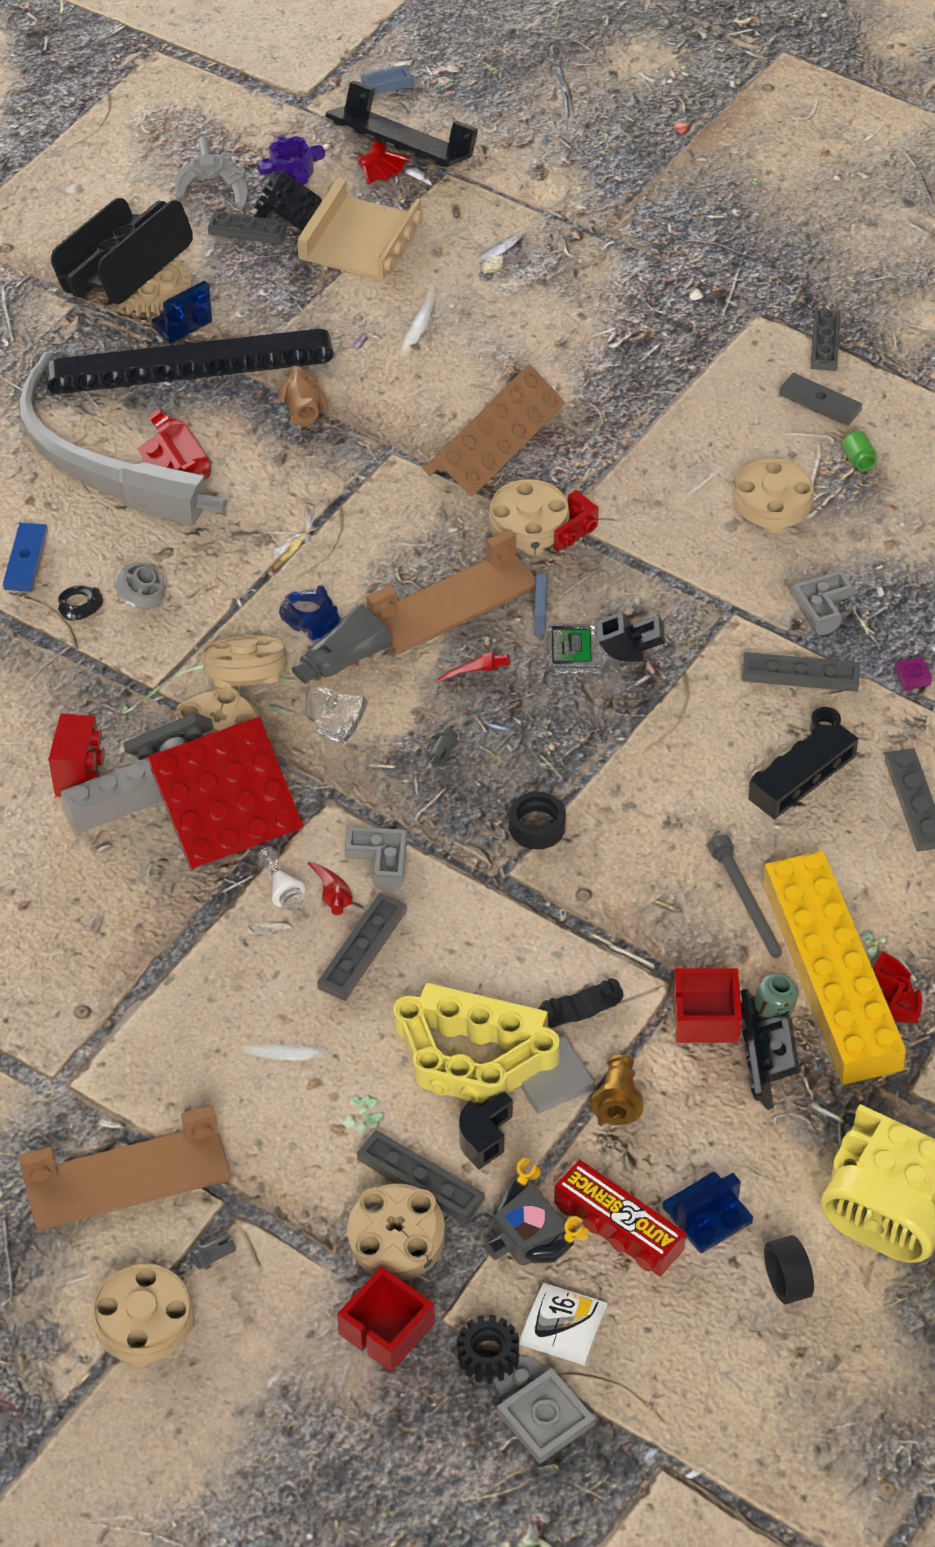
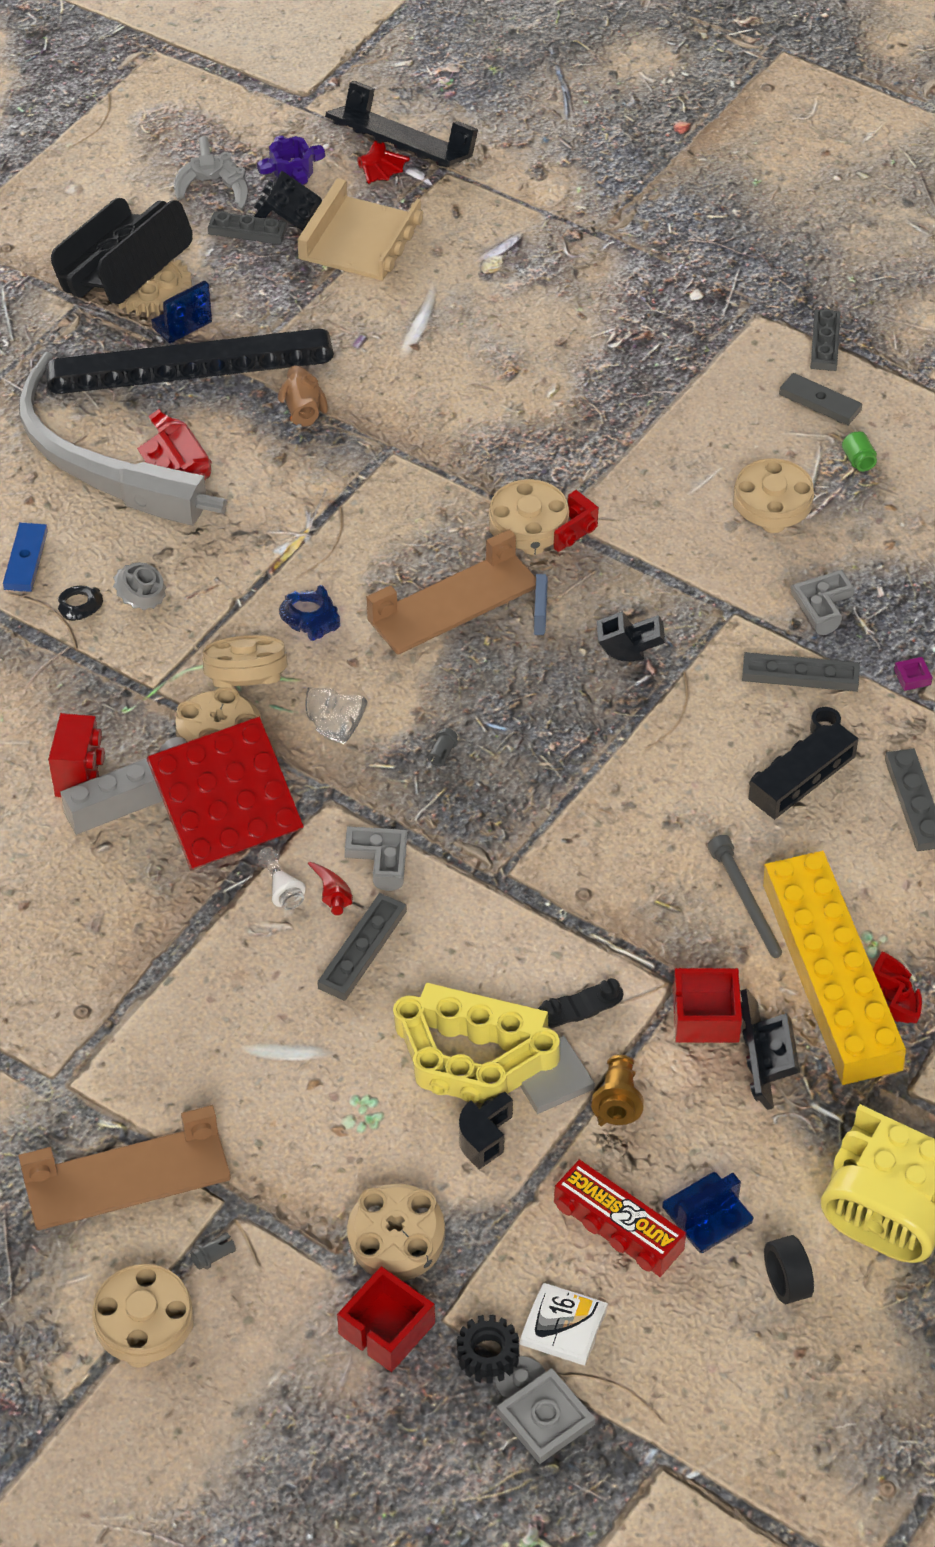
dark grey tile [123,713,213,760] -> none
dark grey piece [292,604,393,684] -> none
dark grey plate [357,1130,485,1224] -> none
sand blue tile [361,65,414,95] -> none
medium nougat bracket [422,364,565,497] -> none
red bar [435,651,511,682] -> none
torso [485,1158,589,1265] -> none
black tyre [509,791,566,849] -> none
clear tile [549,623,607,673] -> none
sand green head [754,973,799,1019] -> none

